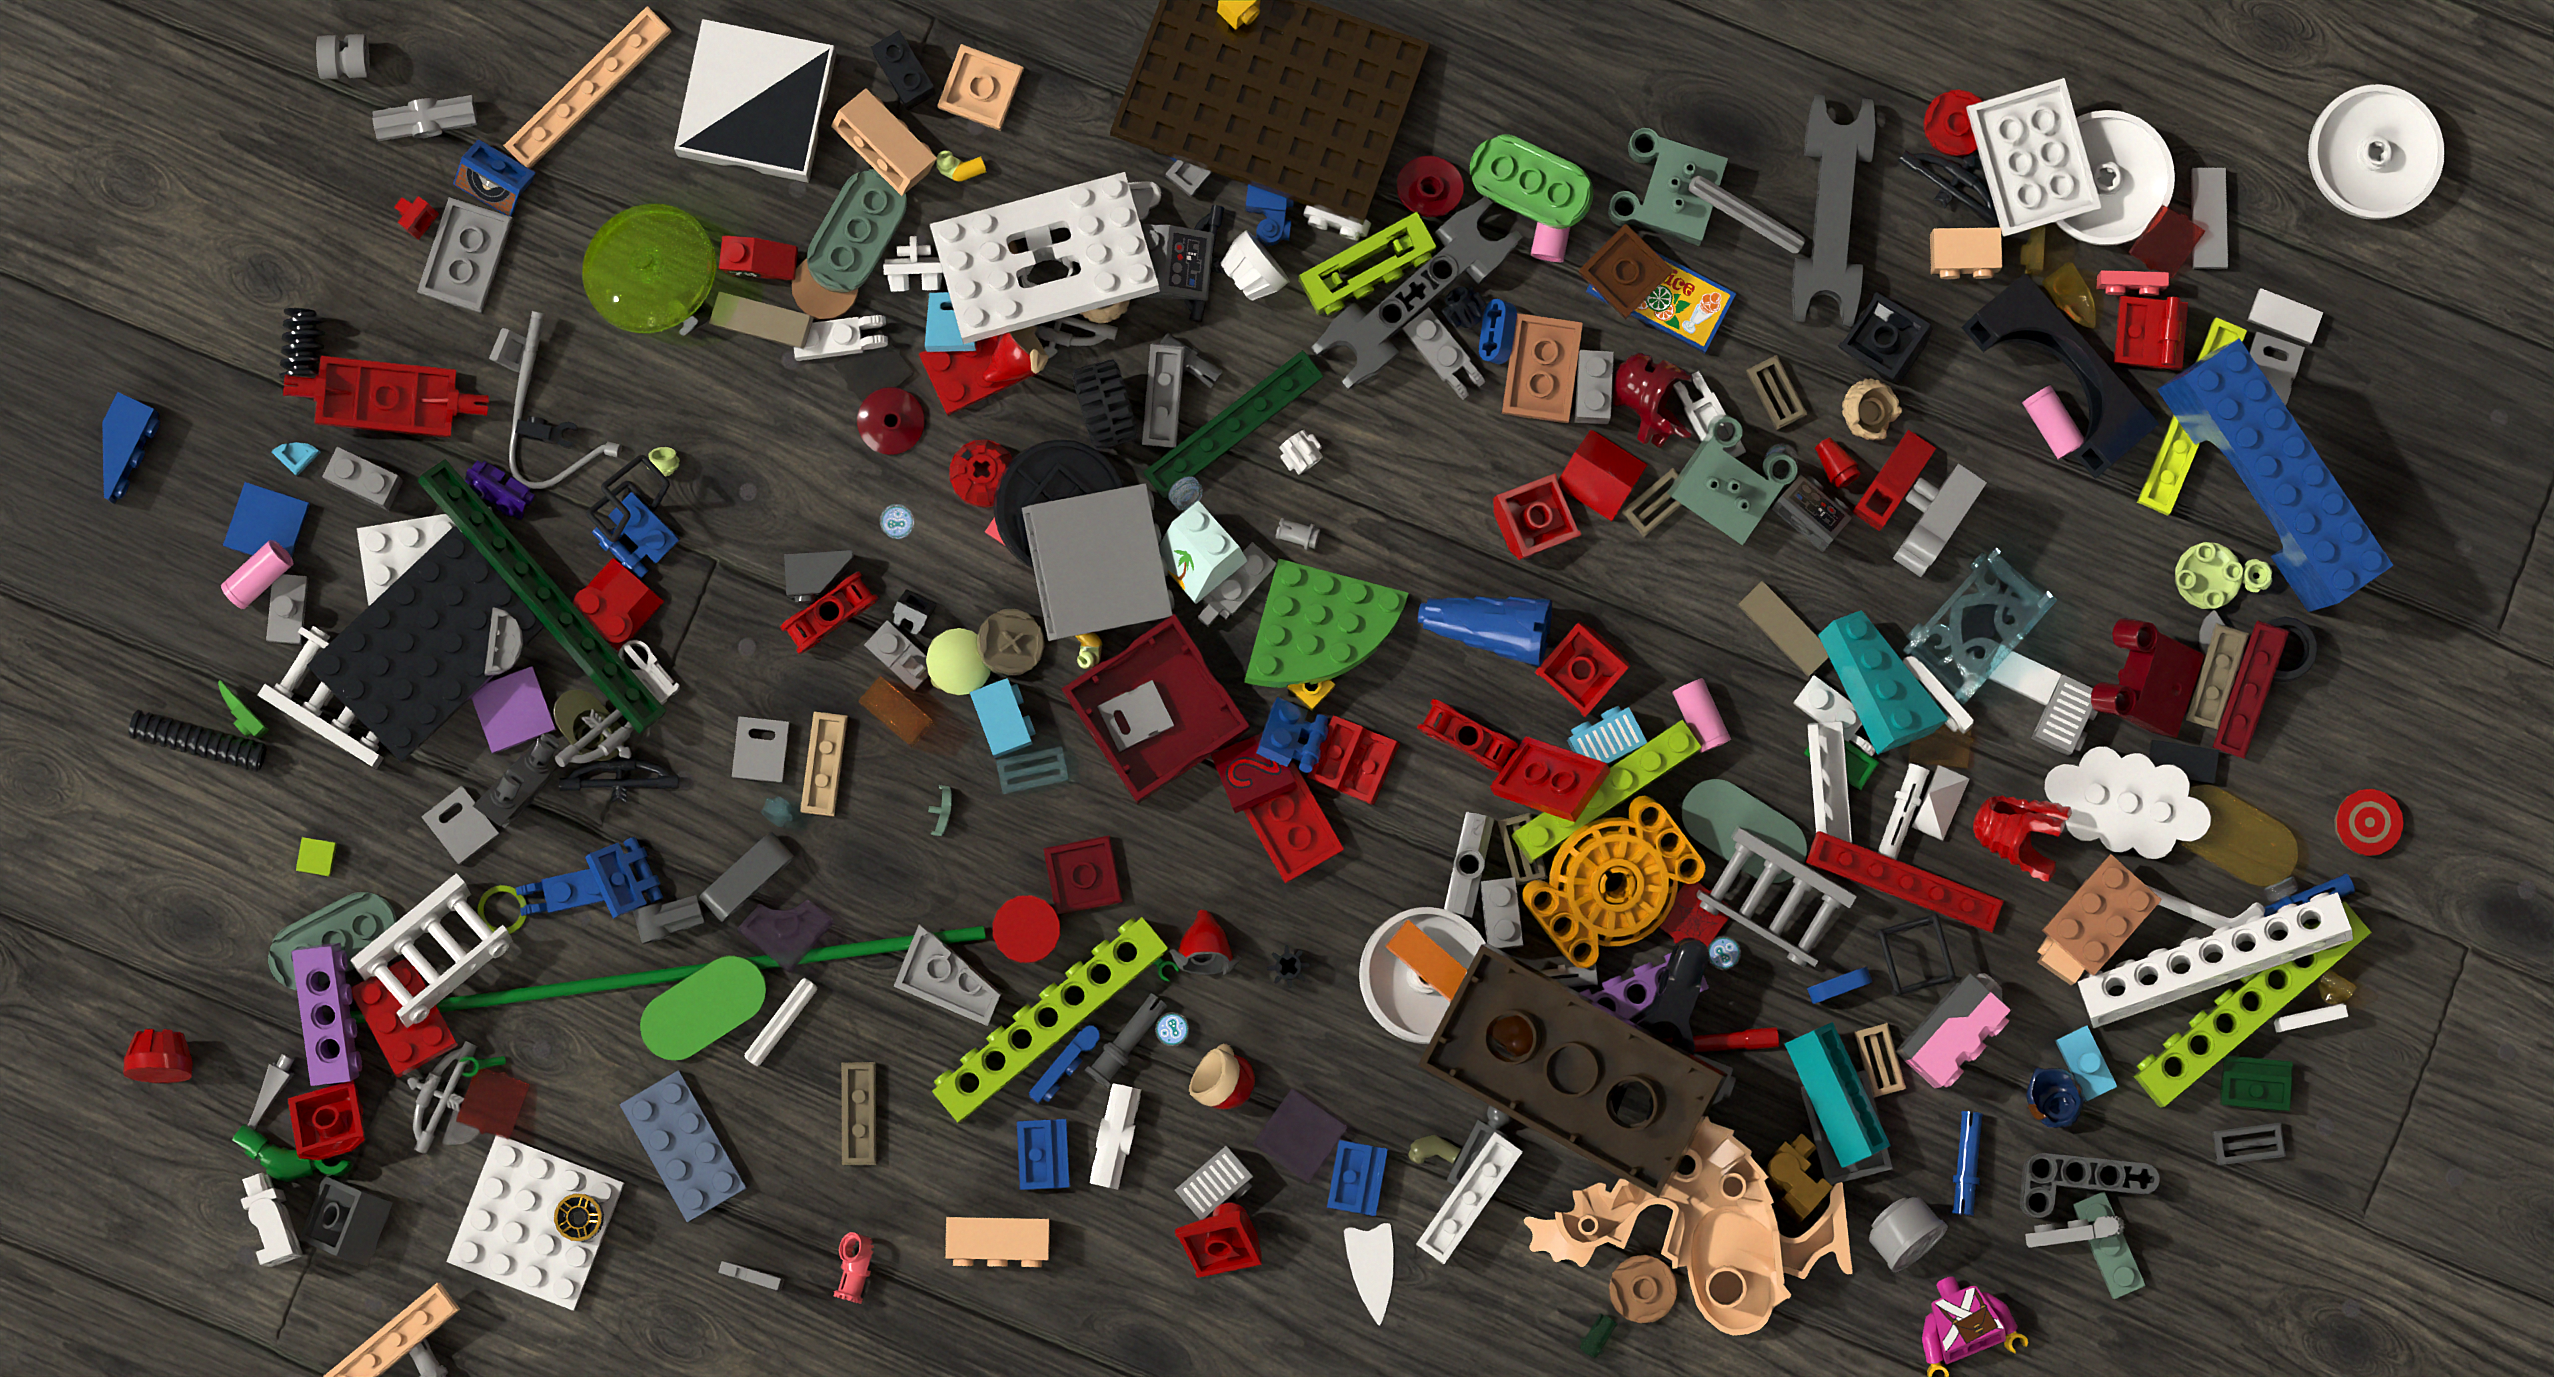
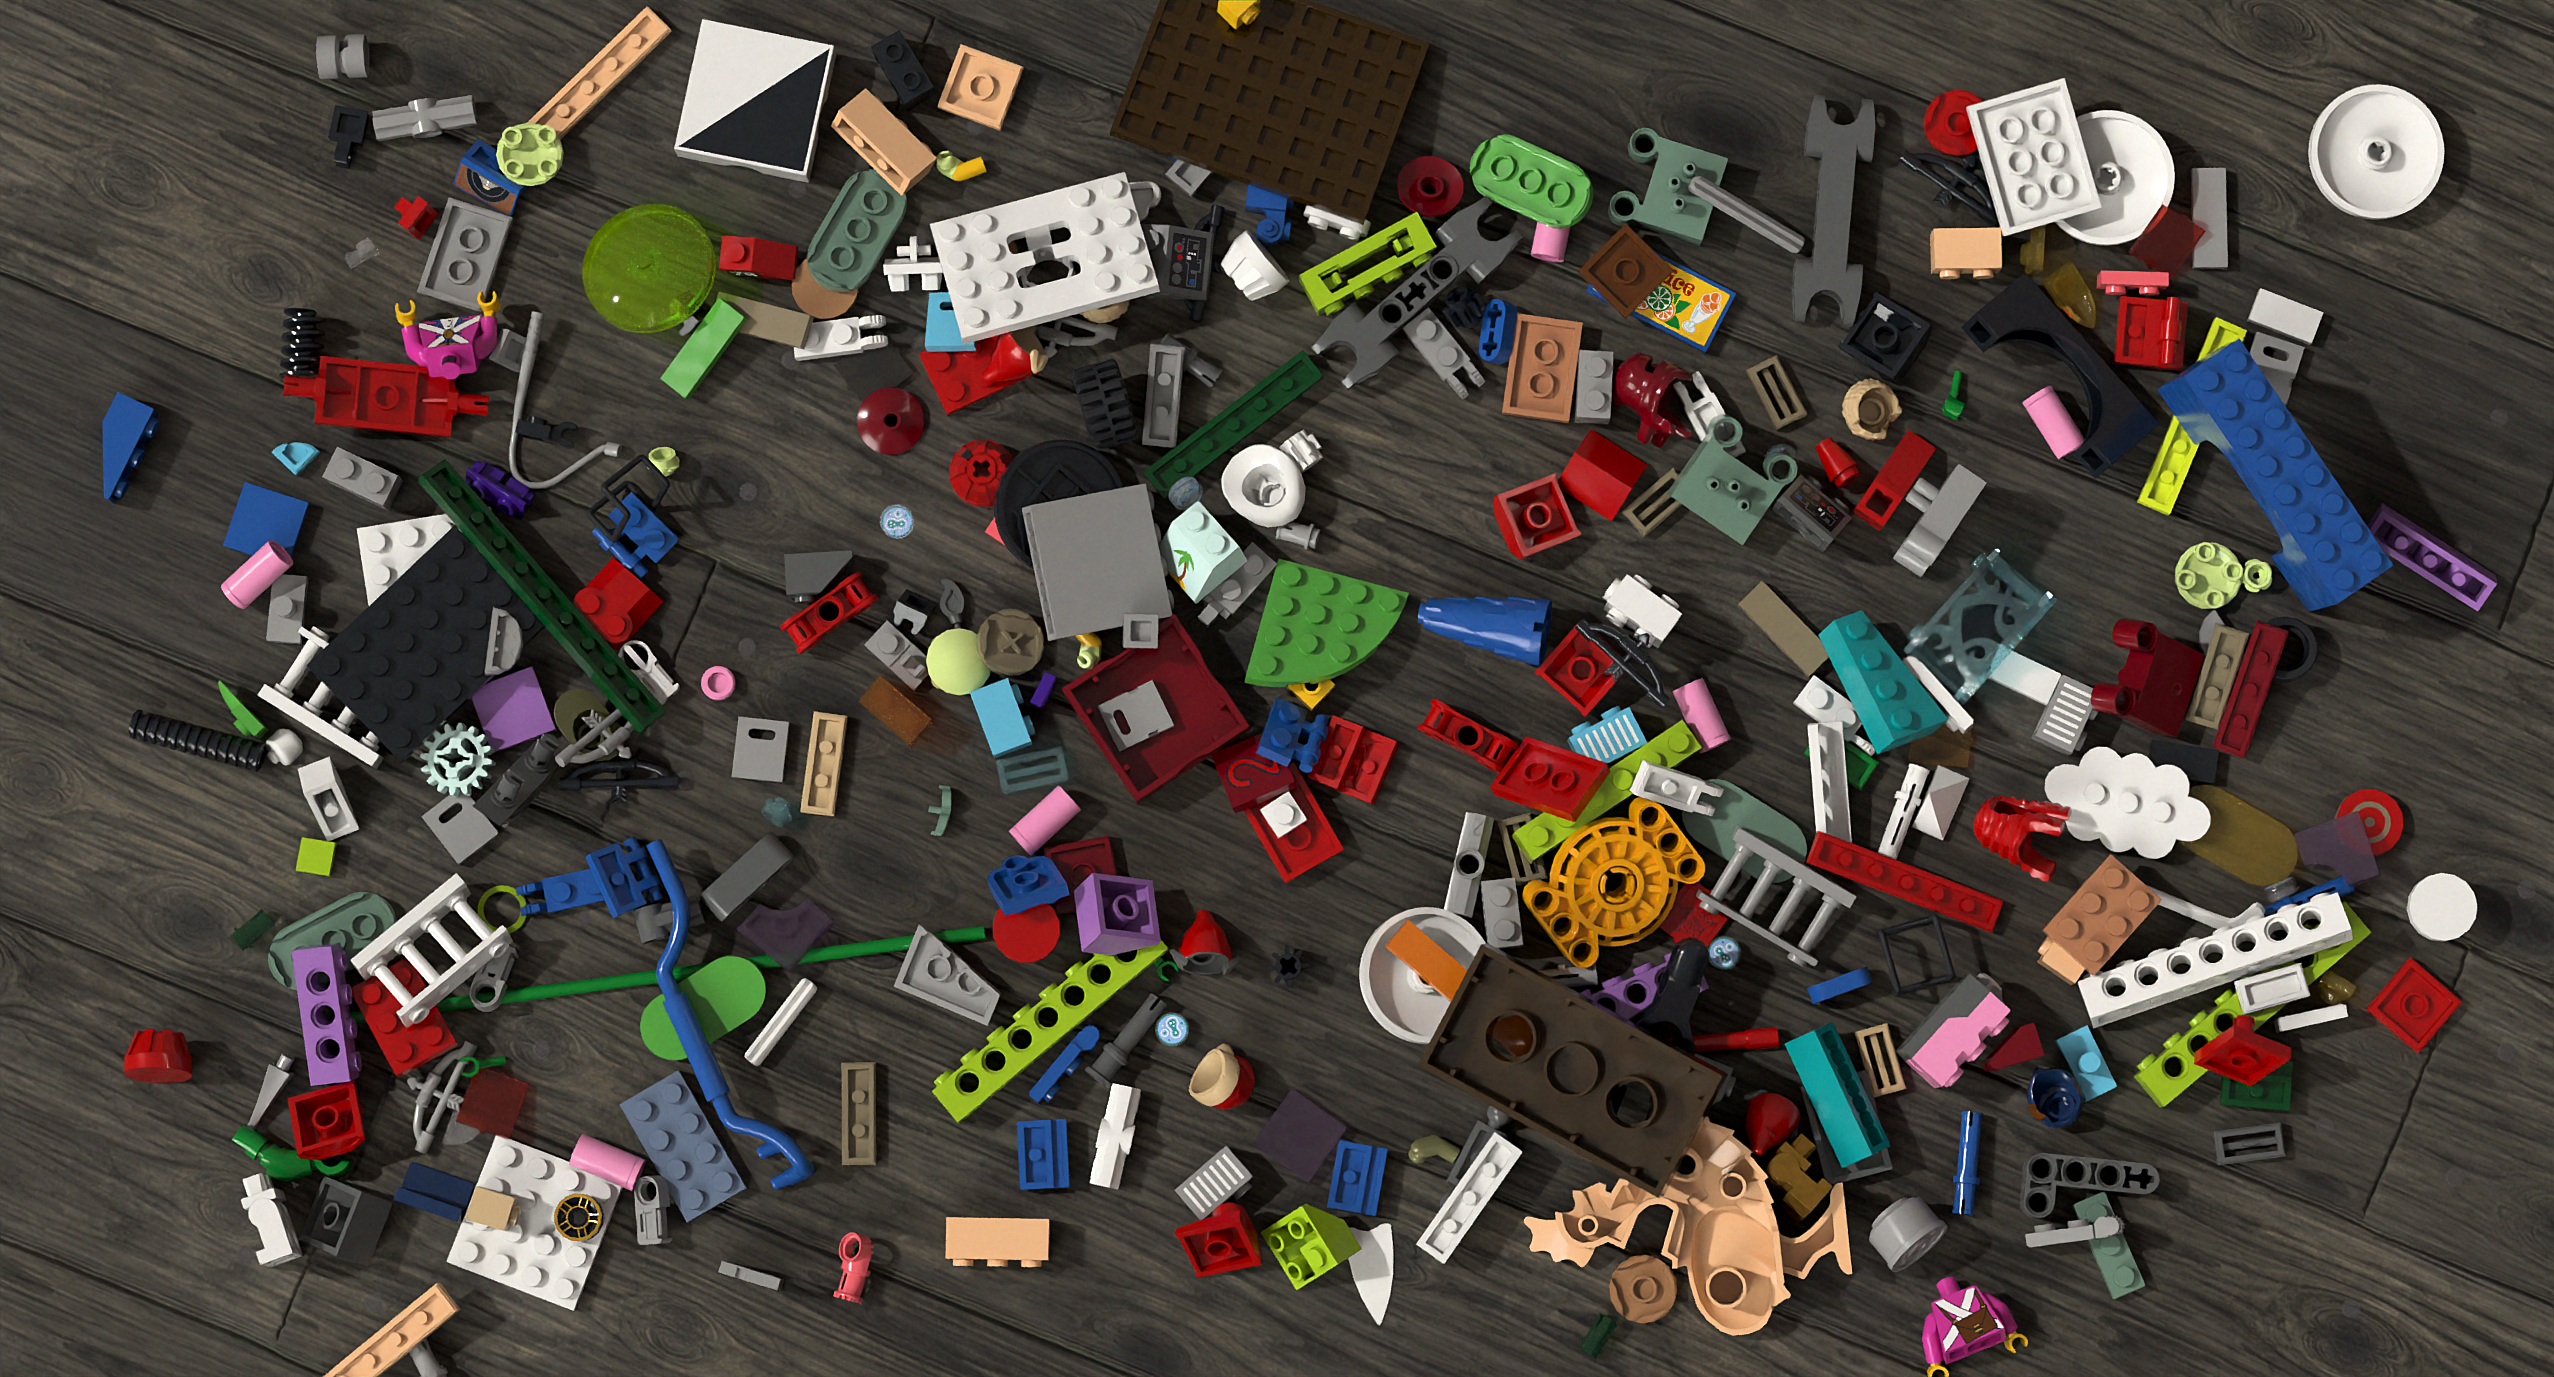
none -> clear green pin [230,908,275,951]
none -> white piece [266,729,303,765]
none -> white slope [298,757,359,841]
none -> black plate [328,105,370,169]
none -> clear tile [344,237,380,270]
none -> dark blue panel [393,1162,475,1222]
none -> dark pink torso [395,291,501,379]
none -> light aqua gear [420,723,496,797]
none -> tan brick [465,1186,521,1231]
none -> light grey piece [469,946,519,1012]
none -> yellowish green dish [496,123,564,186]
none -> bright pink pin [569,1134,646,1191]
none -> light grey piece [634,1175,672,1245]
none -> blue piece [646,839,816,1190]
none -> bright green tile [660,298,748,400]
none -> bright pink tile [701,666,736,701]
none -> dark grey piece [940,579,965,629]
none -> blue plate [987,855,1069,916]
none -> bright pink pin [1009,785,1081,856]
none -> dark purple tile [1030,672,1058,710]
none -> medium lavender slope [1074,873,1161,955]
none -> light grey plate [1123,612,1159,648]
none -> white hat [1221,444,1306,527]
none -> white plate [1260,791,1307,839]
none -> lime slope [1261,1204,1362,1290]
none -> black piece [1574,618,1670,708]
none -> white brick [1603,574,1682,648]
none -> white hinge [1630,760,1724,816]
none -> red hat [1744,1089,1800,1155]
none -> green hand [1942,371,1966,420]
none -> dark red tile [1982,1023,2044,1072]
none -> red tile [2194,1015,2291,1087]
none -> white tile [2234,963,2311,1014]
none -> clear purple tile [2294,811,2382,887]
none -> red tile [2365,957,2462,1053]
none -> medium lavender brick [2367,503,2497,611]
none -> white piece [2407,873,2477,942]

